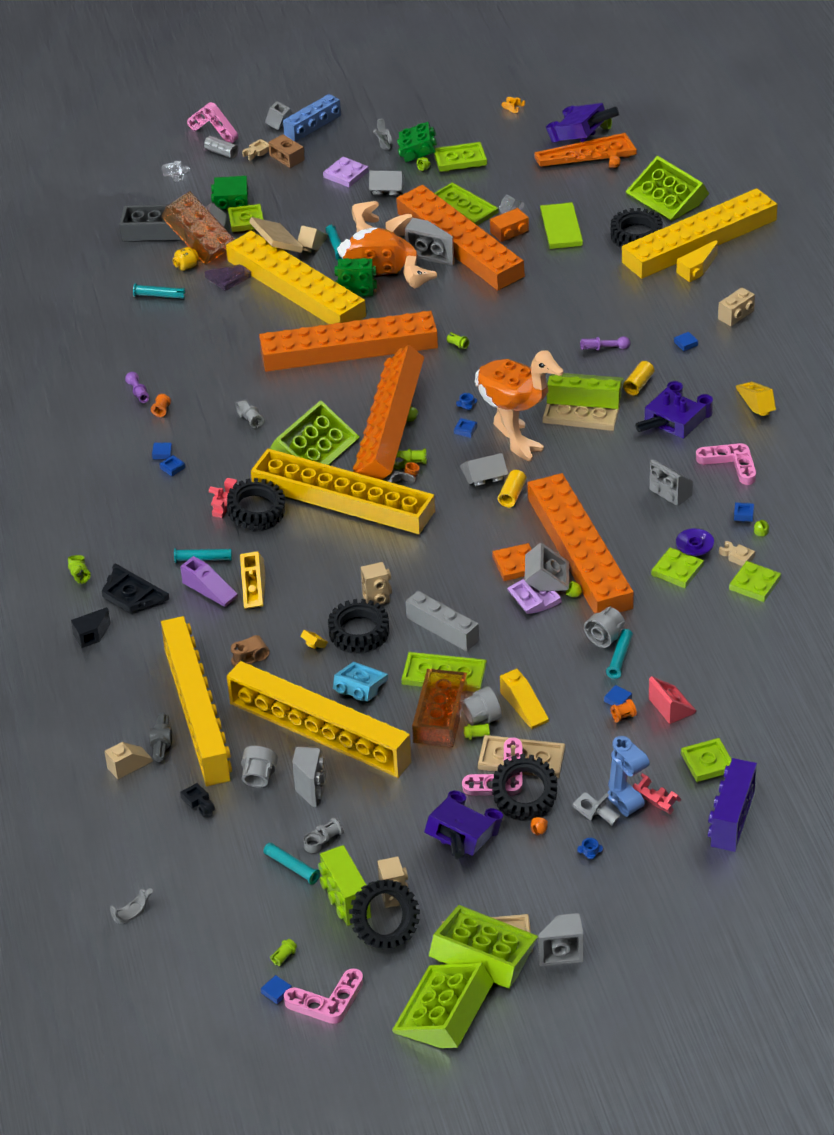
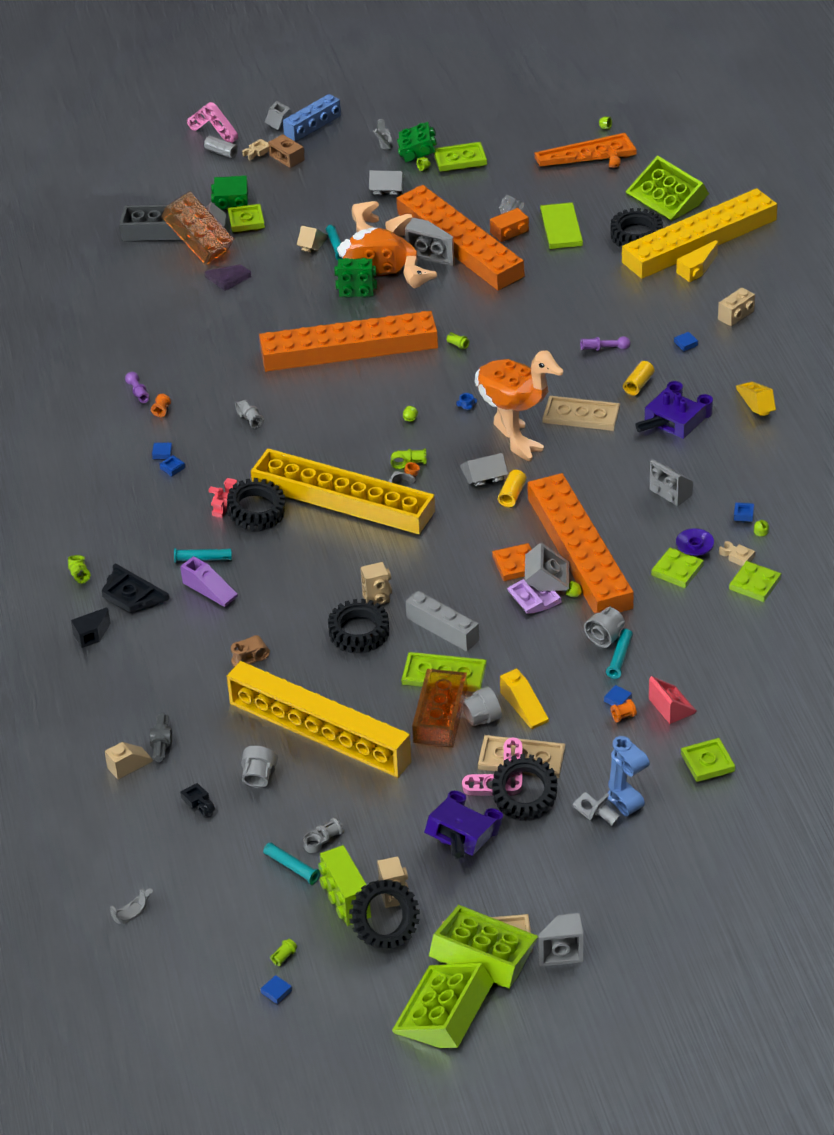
teal pin [133,283,186,299] -> none
clear piece [161,161,190,182] -> none
yellow brick [161,616,233,787] -> none
yellow head [173,247,199,271] -> none
yellow brick [226,231,366,324] -> none
yellow slope [240,551,265,609] -> none
tan tile [249,217,303,253] -> none
lime slope [270,400,360,465] -> none
bright pink beam [284,968,363,1024] -> none
light grey slope [292,747,326,807] -> none
yellow plate [300,630,328,649] -> none
lavender plate [323,157,369,187] -> none
medium azure plate [333,662,388,701] -> none
orange brick [353,344,424,480] -> none
lime tile [435,182,499,226] -> none
blue tile [454,418,478,438] -> none
lime pin [463,723,490,740] -> none
light orange piece [501,97,526,113] -> none
orange hinge [530,817,548,835] -> none
dark purple piece [546,103,619,142] -> none
lime slope [547,373,624,409] -> none
blue plate [577,838,603,859] -> none
coral piece [632,773,681,815] -> none
bright pink beam [696,443,756,485] -> none
dark purple brick [708,758,757,852] -> none

